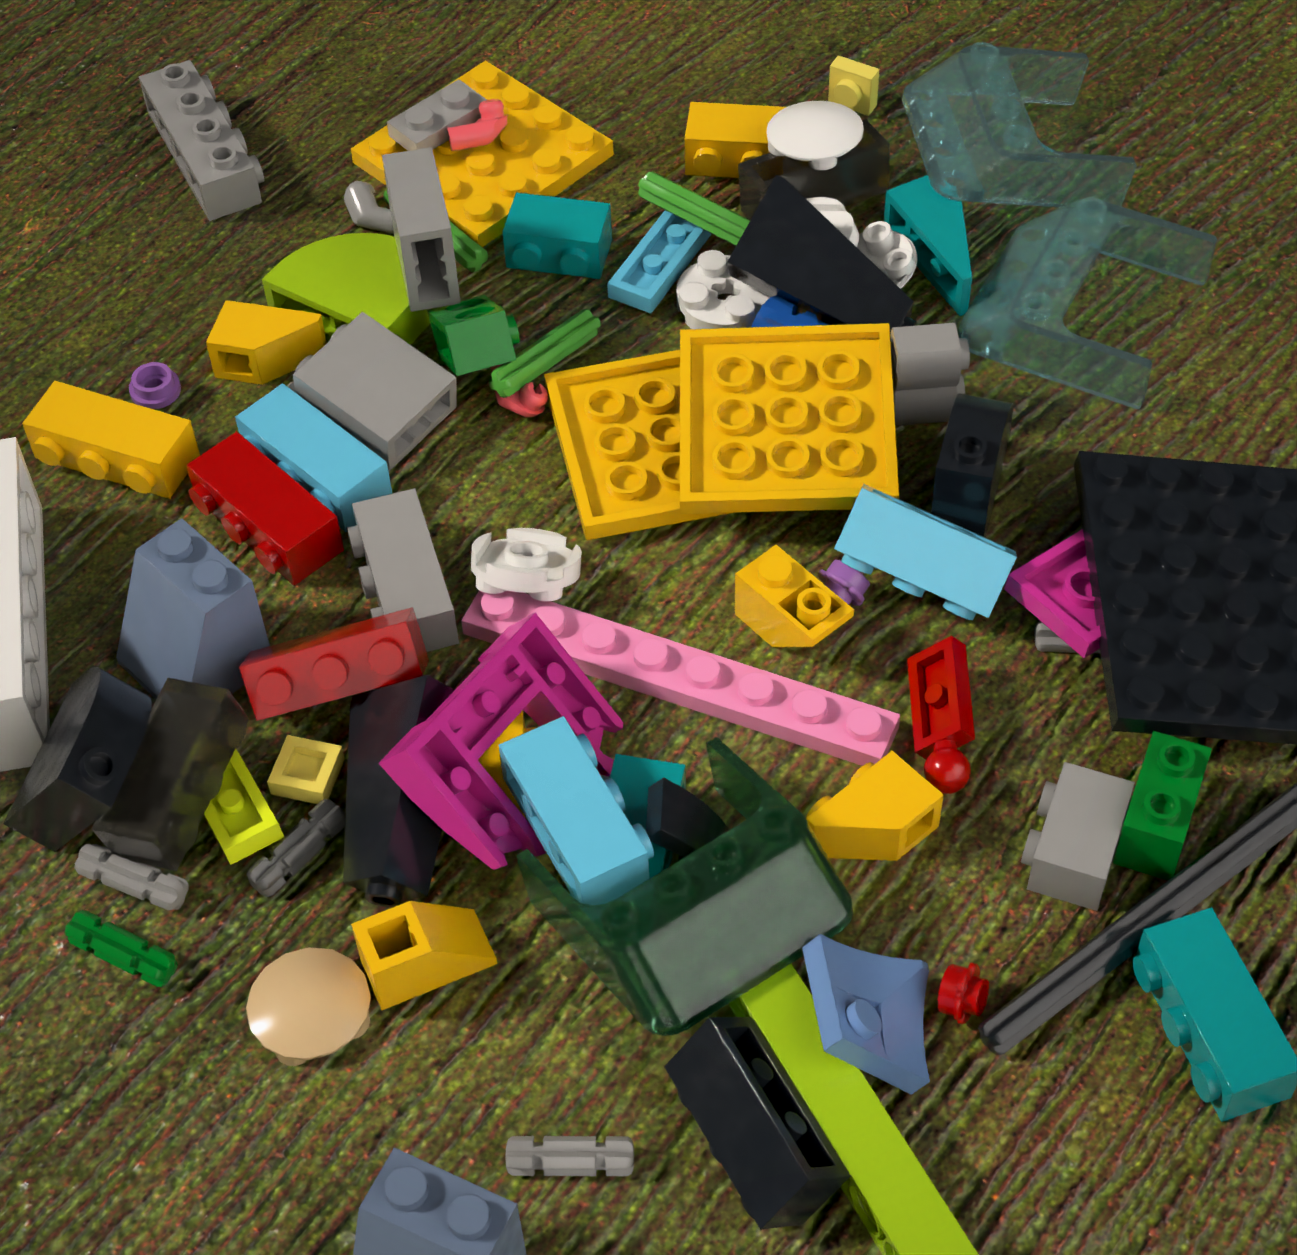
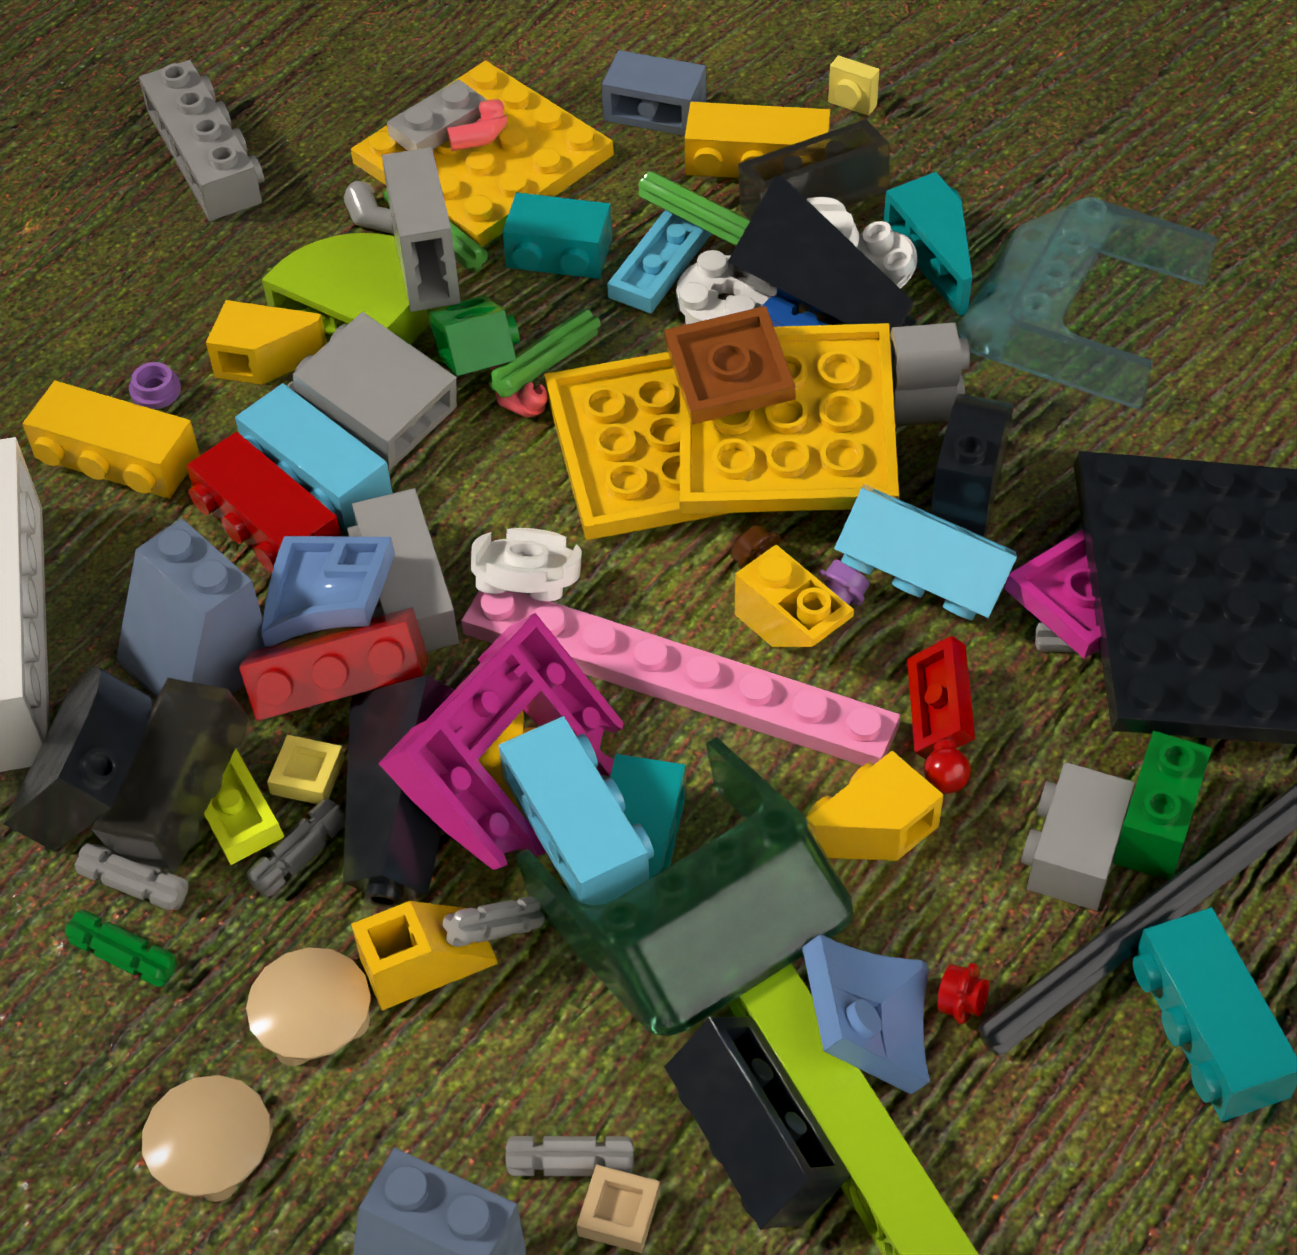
black slope [646,777,734,893] -> none
white dish [767,101,864,170] -> none
clear light blue windscreen [902,42,1137,211] -> none
none -> tan dish [142,1075,273,1202]
none -> medium blue plate [261,536,395,646]
none -> light grey axle [442,896,545,947]
none -> tan plate [576,1164,660,1253]
none -> sand blue brick [602,50,706,135]
none -> dark orange plate [664,306,796,425]
none -> reddish brown plate [731,525,780,569]

